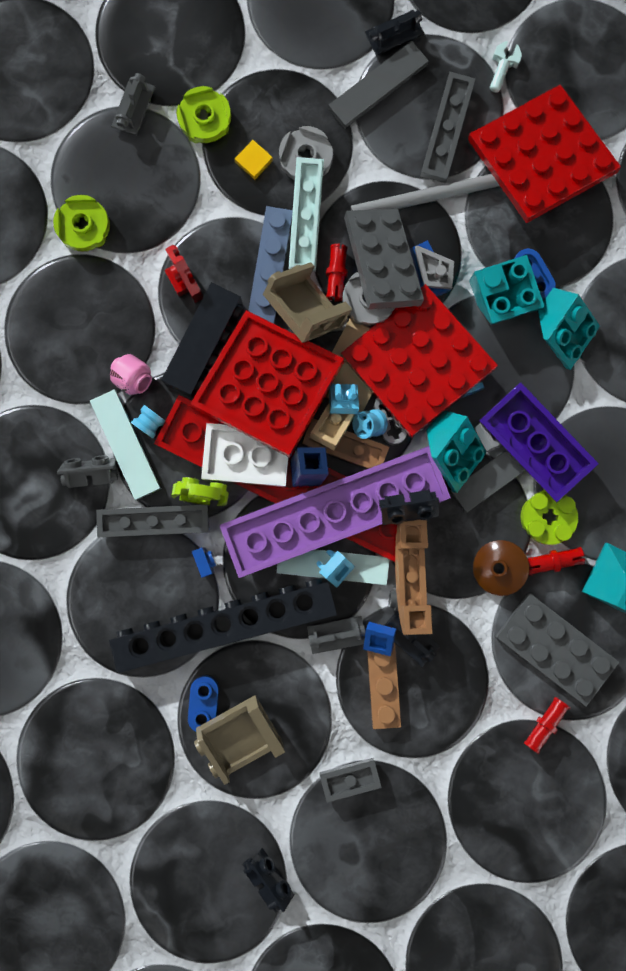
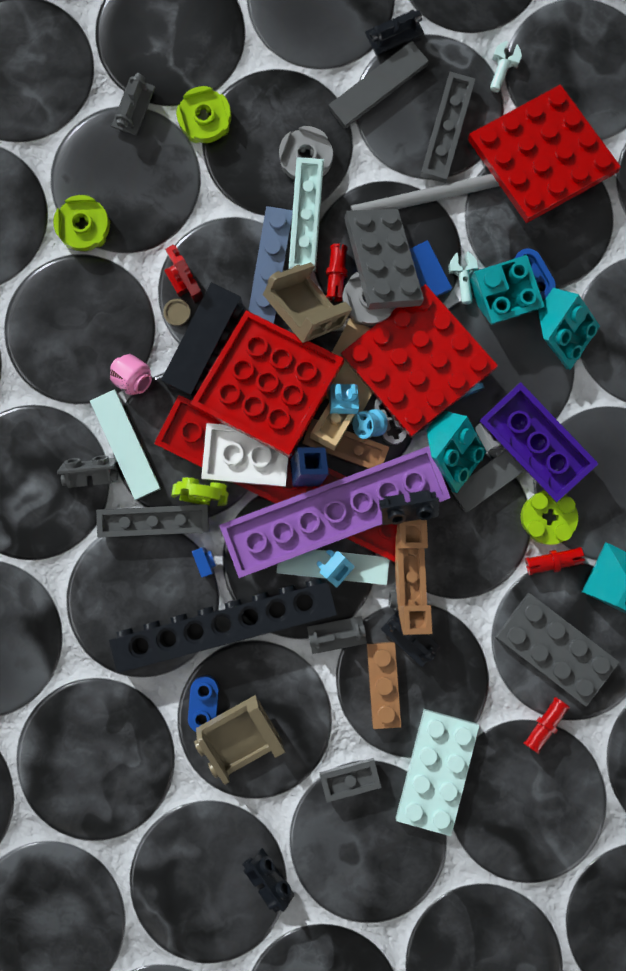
medium azure wheel [131,405,165,439] -> none
yellow tile [235,140,273,180] -> none
blue plate [363,622,396,657] -> none
light grey piece [415,246,454,289] -> none
reddish brown dish [473,540,529,596] -> none
none -> dark tan piece [163,299,191,327]
none -> light aqua plate [396,709,479,836]
none -> light aqua bar [448,251,478,305]

